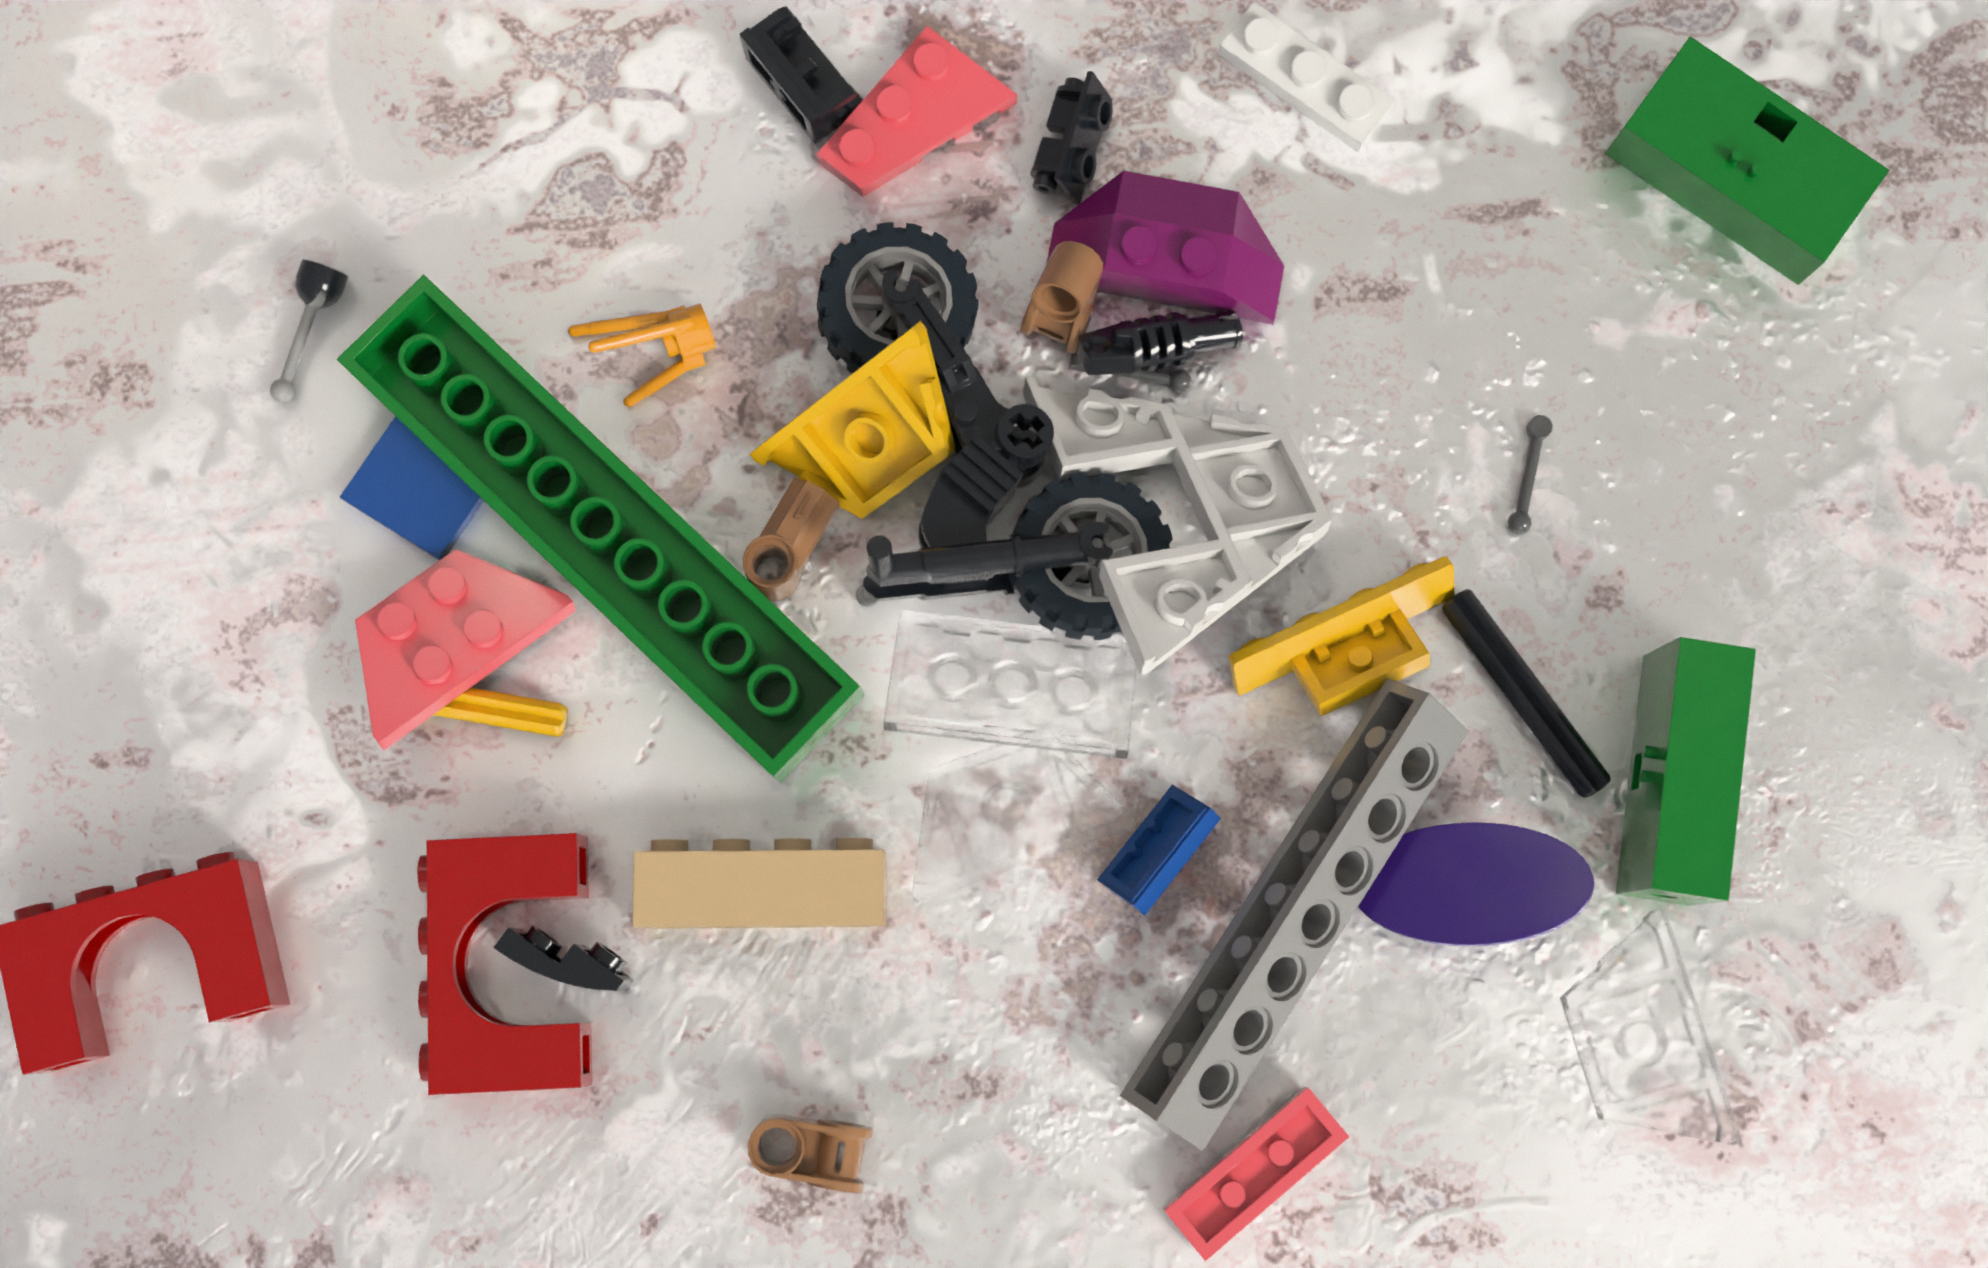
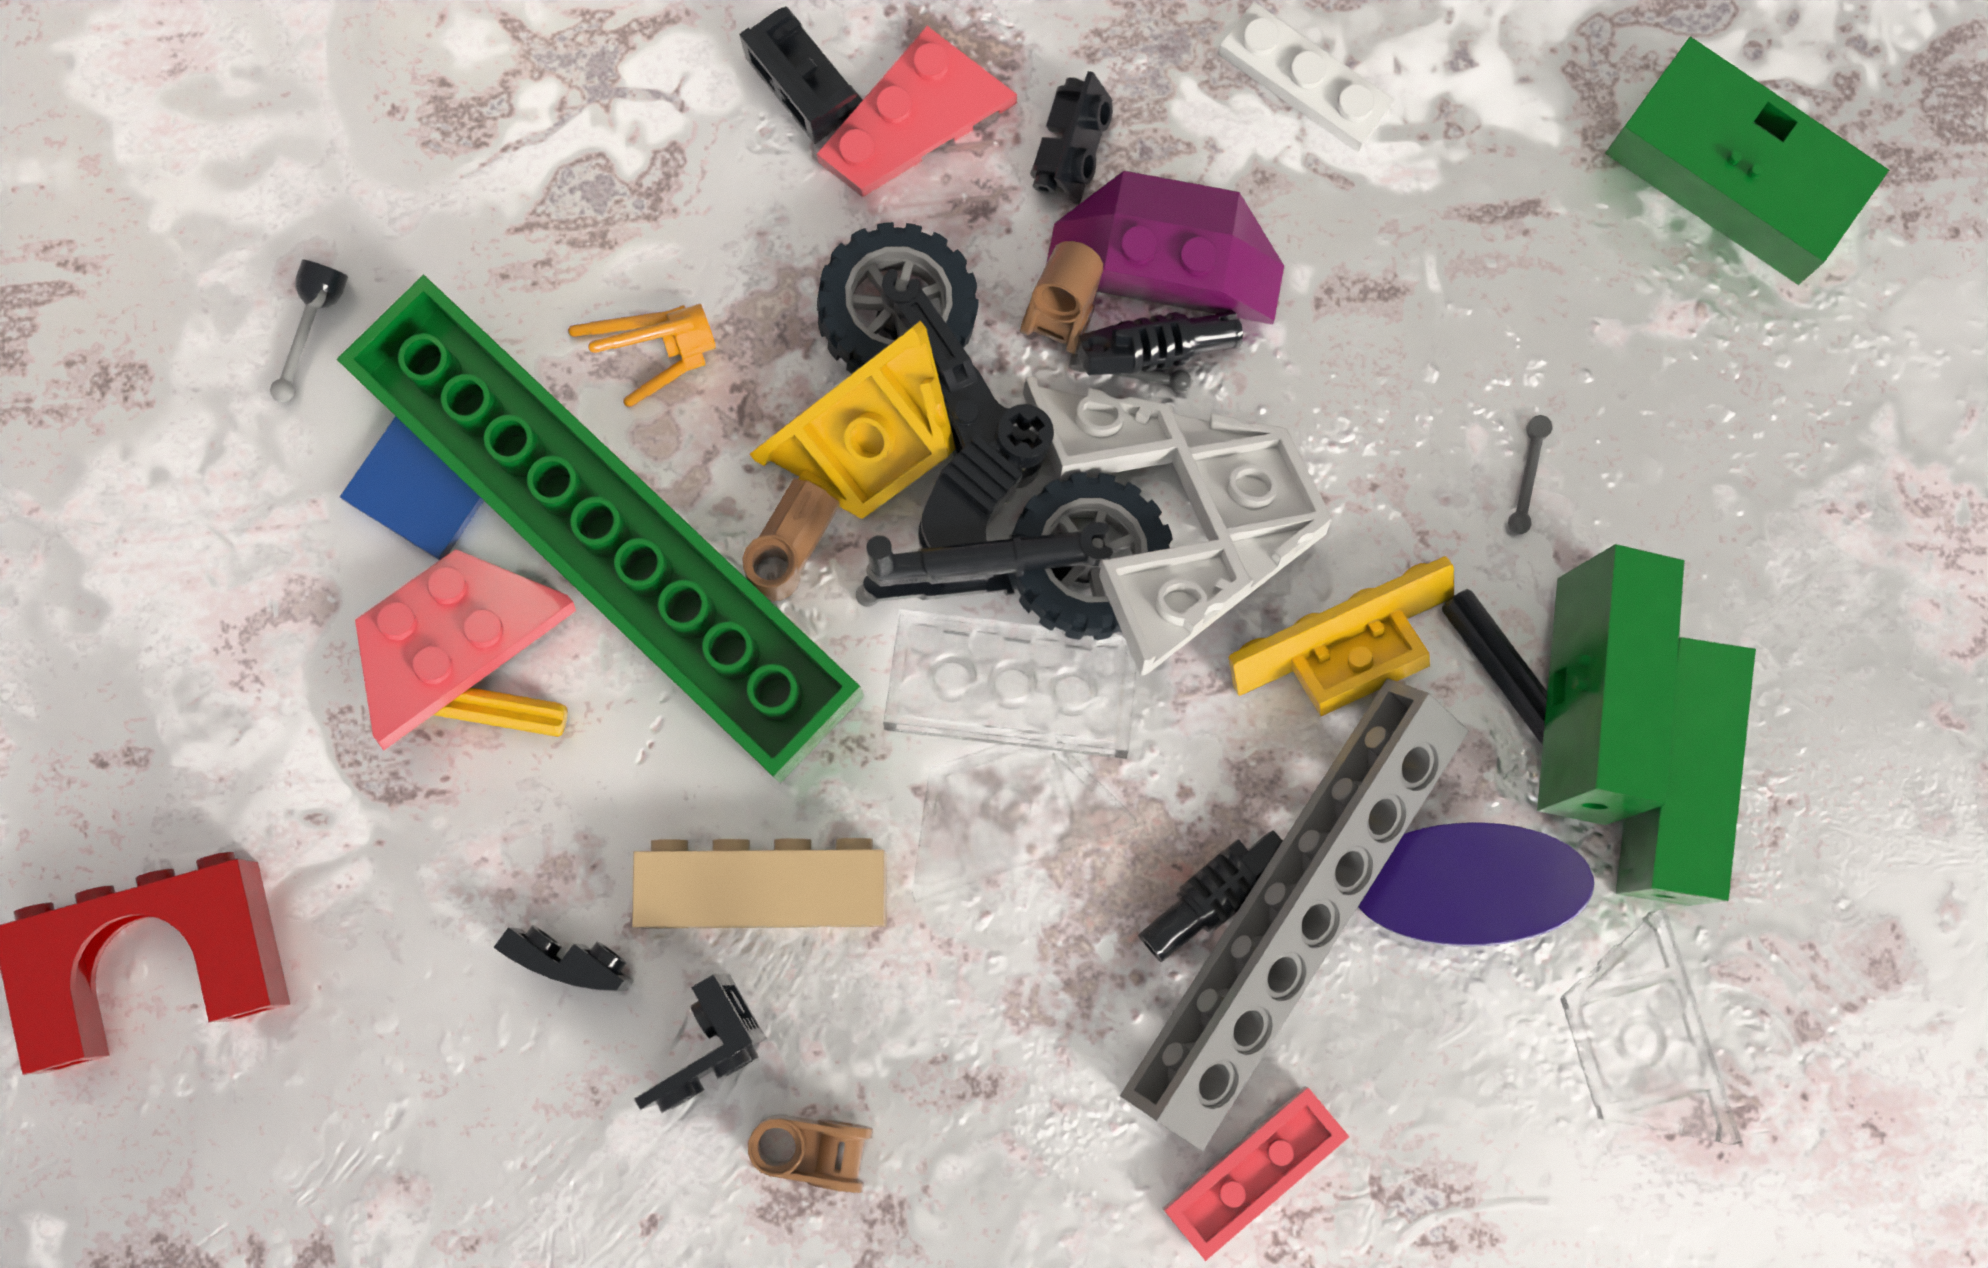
red arch [417,833,592,1095] -> none
blue plate [1097,784,1221,916] -> none
none -> black bracket [634,974,767,1113]
none -> black hinge [1138,830,1283,962]
none -> green brick [1537,544,1685,825]

